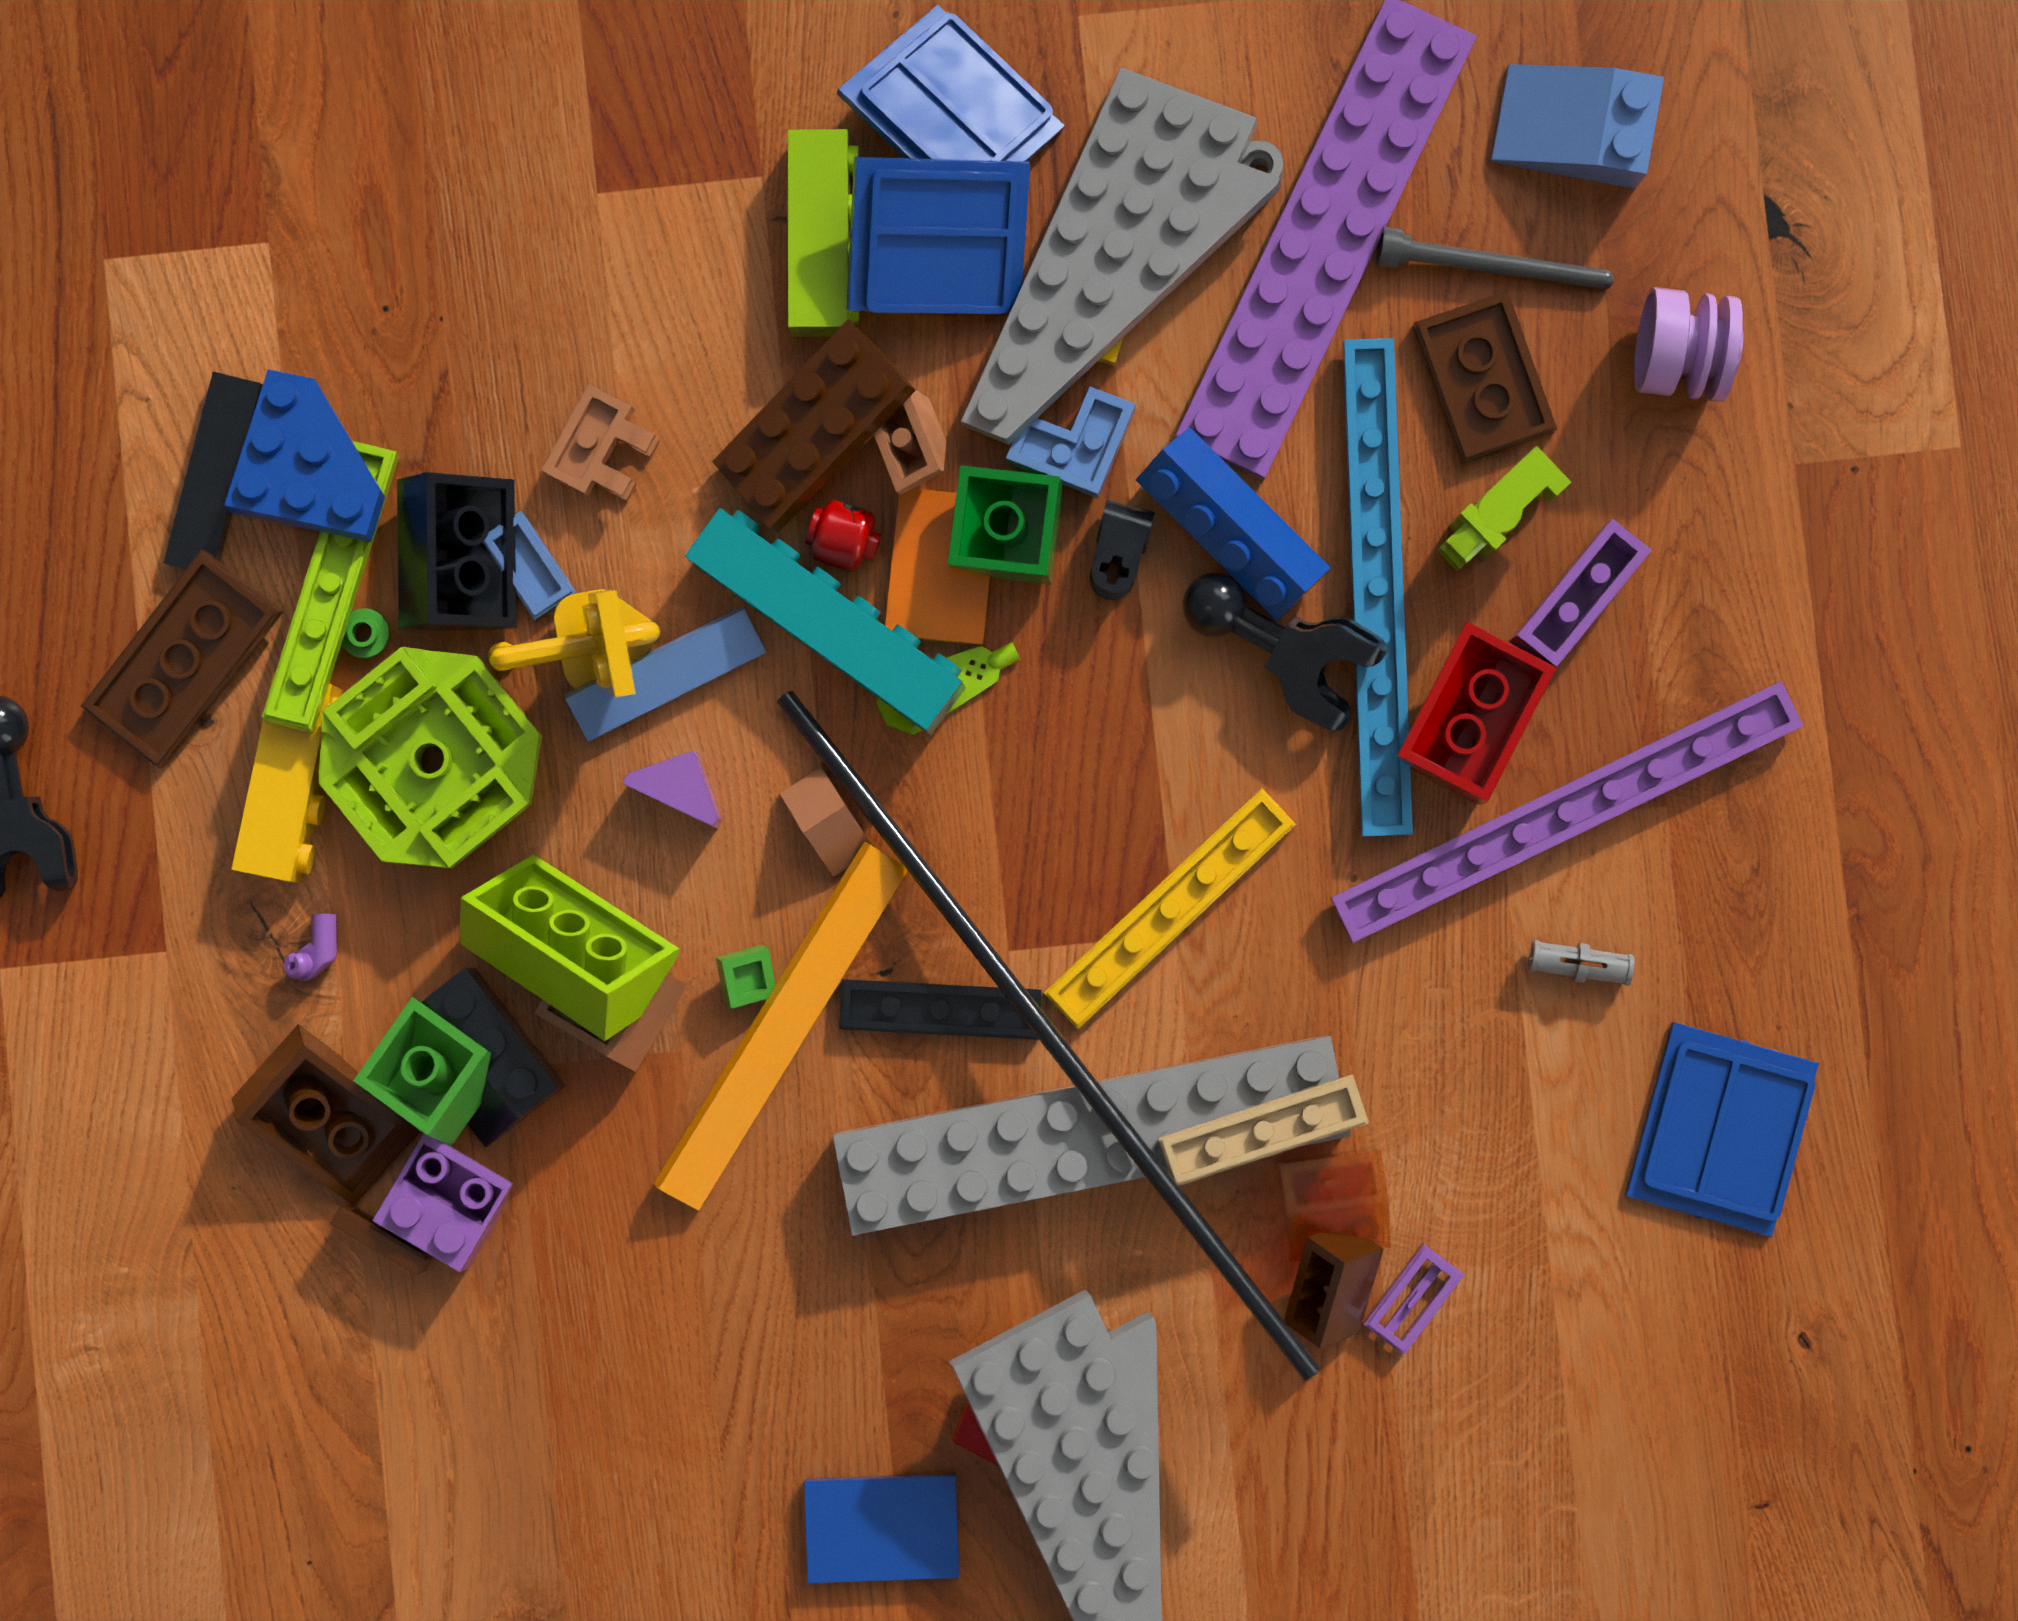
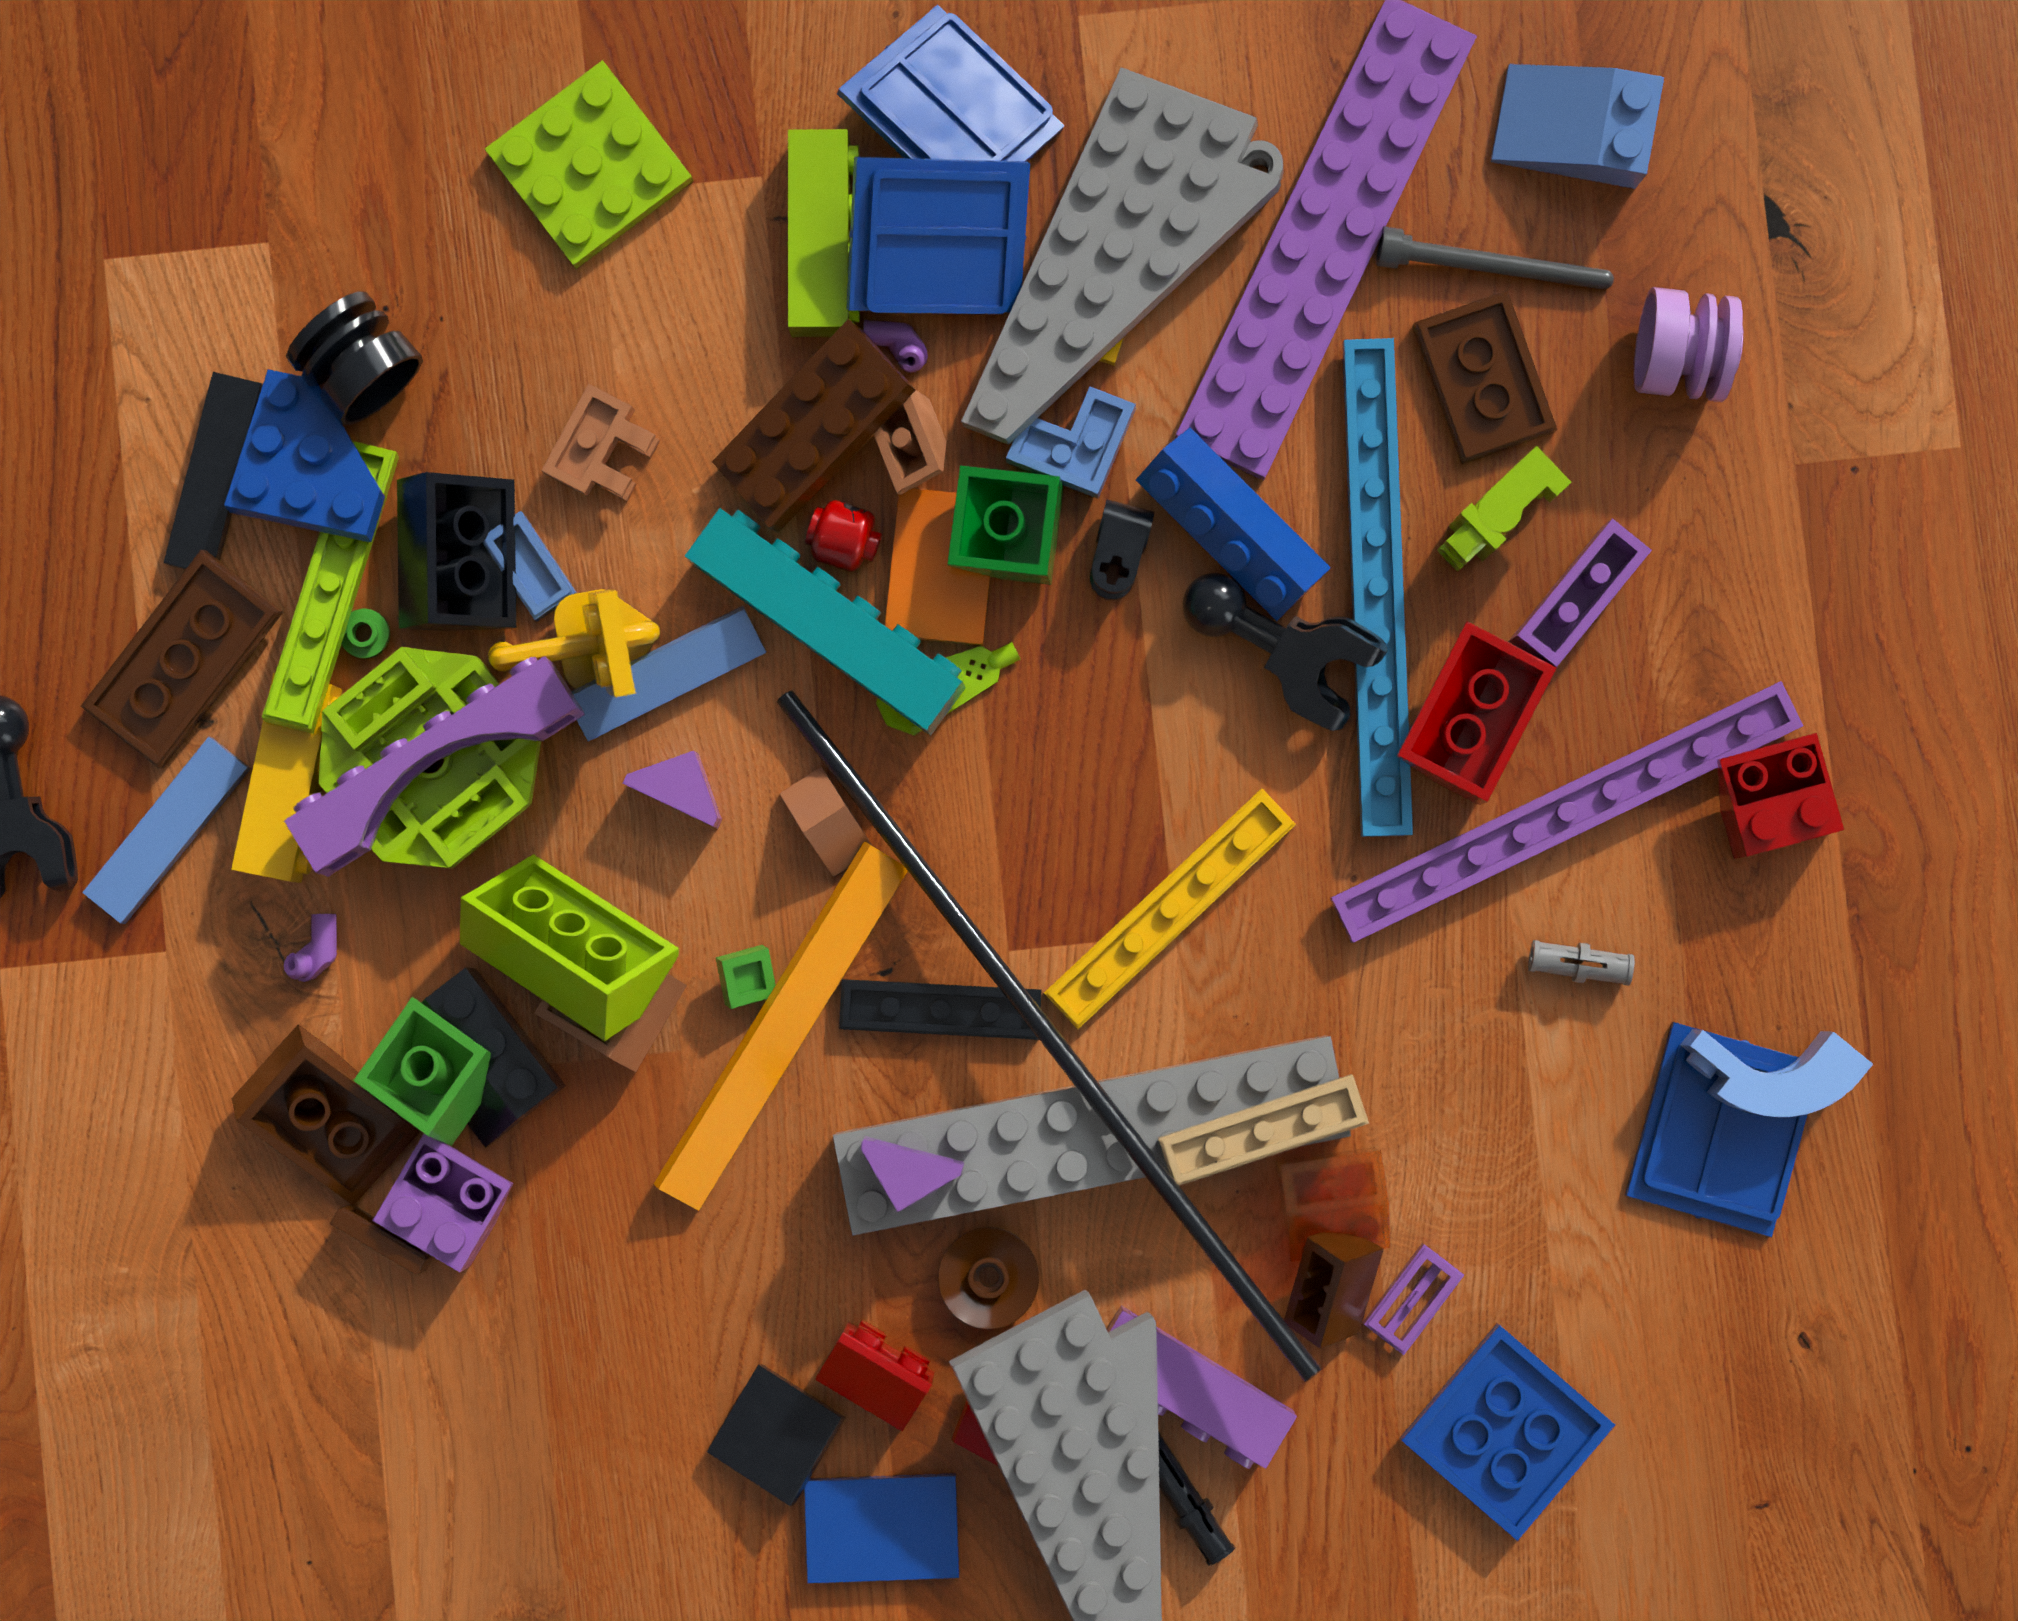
none -> medium blue tile [82,737,251,924]
none -> medium lavender arch [284,656,585,877]
none -> black wheel [286,291,423,425]
none -> lime plate [485,60,694,269]
none -> black tile [707,1364,846,1506]
none -> red slope [815,1320,935,1431]
none -> medium lavender slope [861,1136,964,1212]
none -> medium lavender arm [863,320,928,373]
none -> reddish brown dish [938,1227,1039,1329]
none -> medium lavender brick [1107,1305,1297,1469]
none -> black pin [1158,1431,1236,1566]
none -> blue plate [1400,1323,1615,1541]
none -> light blue arch [1680,1029,1873,1117]
none -> red slope [1717,733,1844,859]

